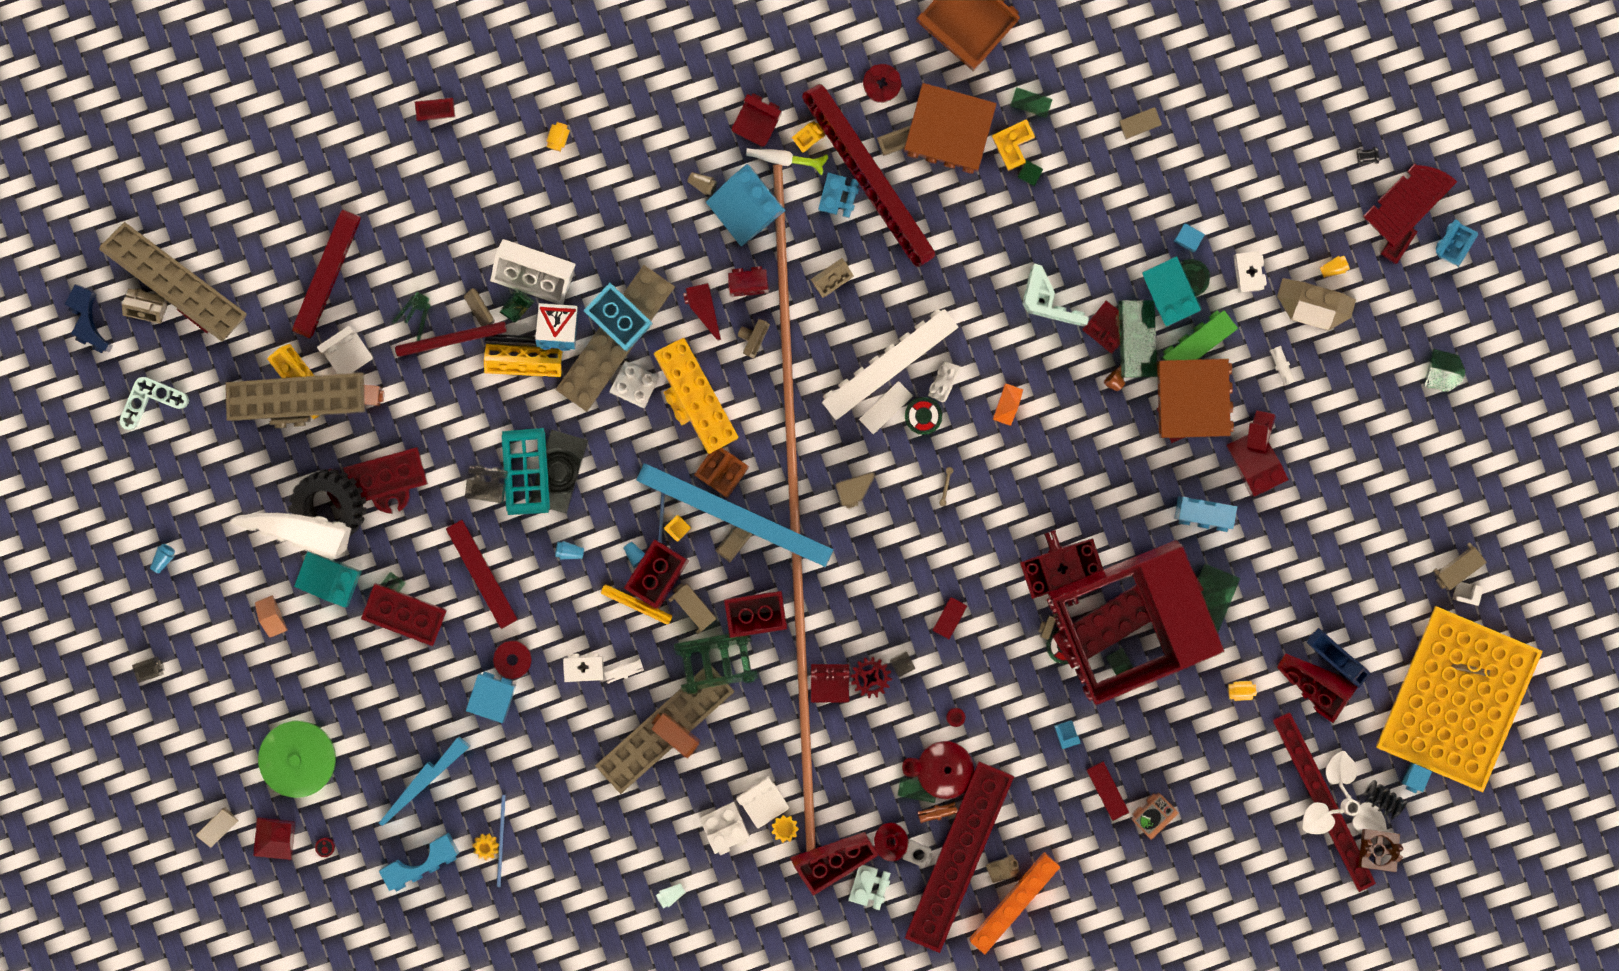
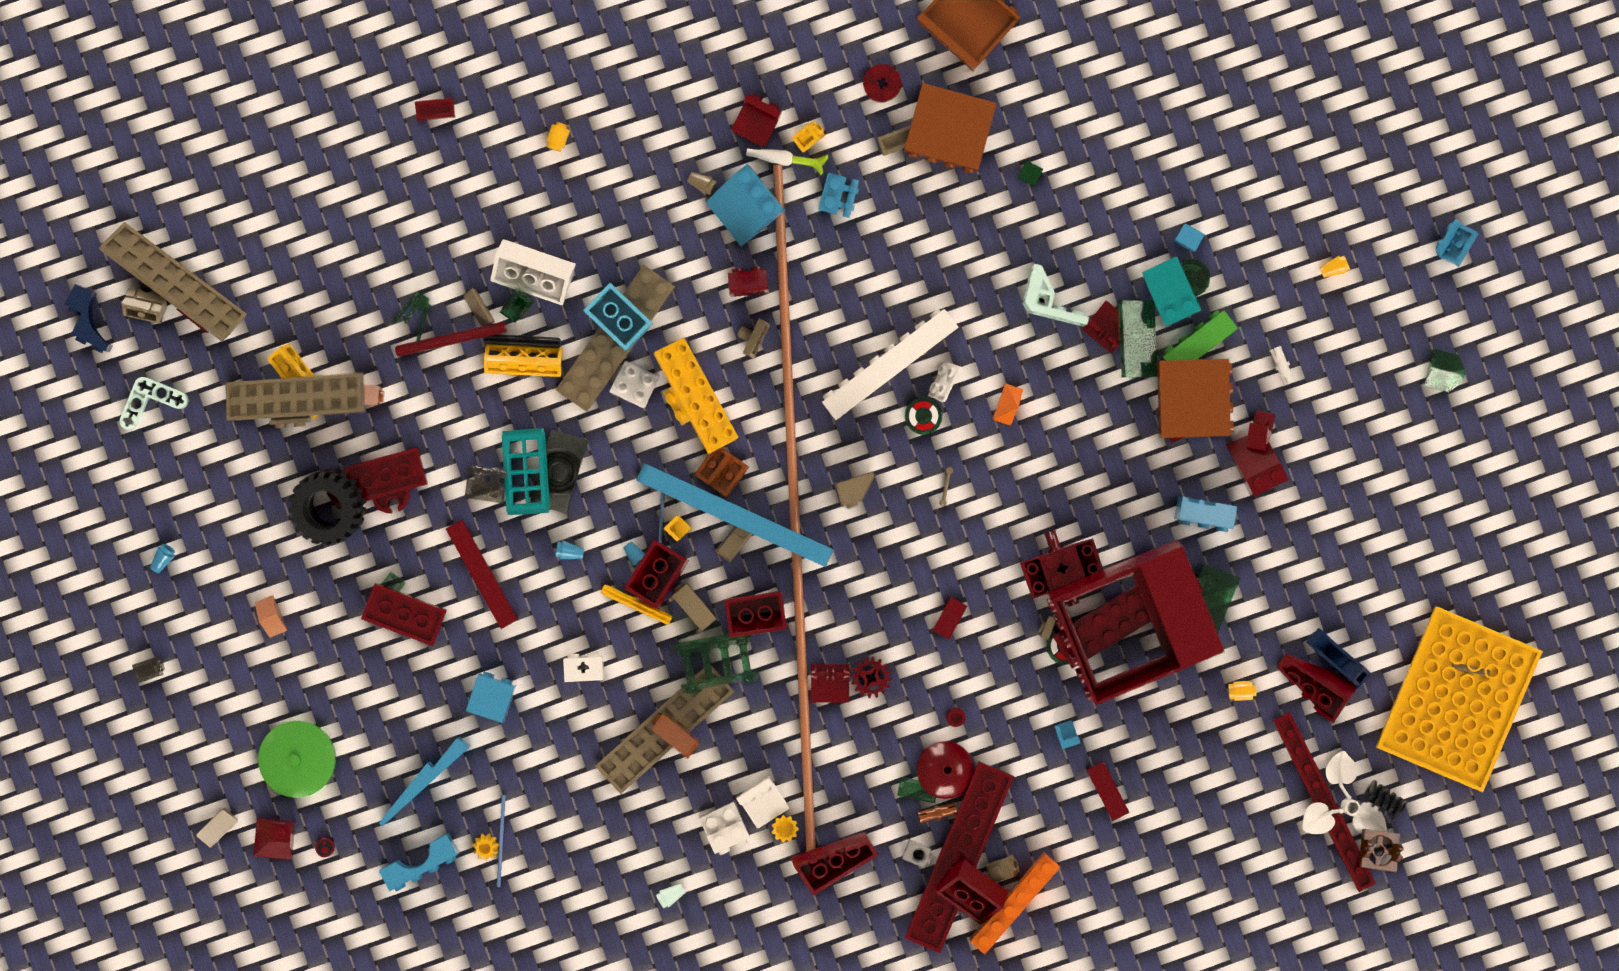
white wedge [231,513,351,558] -> none
dark red beam [292,209,361,339] -> none
teal slope [294,551,362,608] -> none
white bracket [317,326,373,374] -> none
dark red tile [493,640,532,679] -> none
piece [535,303,578,351] -> none
white pin [604,659,644,684] -> none
dark red slope [683,283,721,341] -> none
dark red beam [802,84,935,267] -> none
dark tan bracket [811,258,854,298] -> none
light aqua plate [848,865,891,910] -> none
white sticker [859,381,913,434] -> none
dark red dish [874,823,908,861] -> none
clear smoke brick [889,651,916,677] -> none
dark red tile [902,758,921,777] -> none
yellow plate [992,119,1035,171] -> none
clear green tile [1010,87,1053,118] -> none
dark orange bar [1104,357,1134,391] -> none
clear green tile [1106,648,1134,675] -> none
dark tan tile [1119,107,1162,139] -> none
slope [1131,792,1179,840] -> none
white brick [1233,251,1266,293] -> none
dark tan wedge [1277,278,1356,331] -> none
black bush [1357,146,1379,166] -> none
dark red piece [1363,163,1457,247] -> none
dark red tile [1380,228,1418,264] -> none
dark azure brick [1402,762,1432,793] -> none
dark tan brick [1433,542,1487,590] -> none
white panel [1452,582,1483,606] -> none
none -> dark red slope [936,860,1008,924]

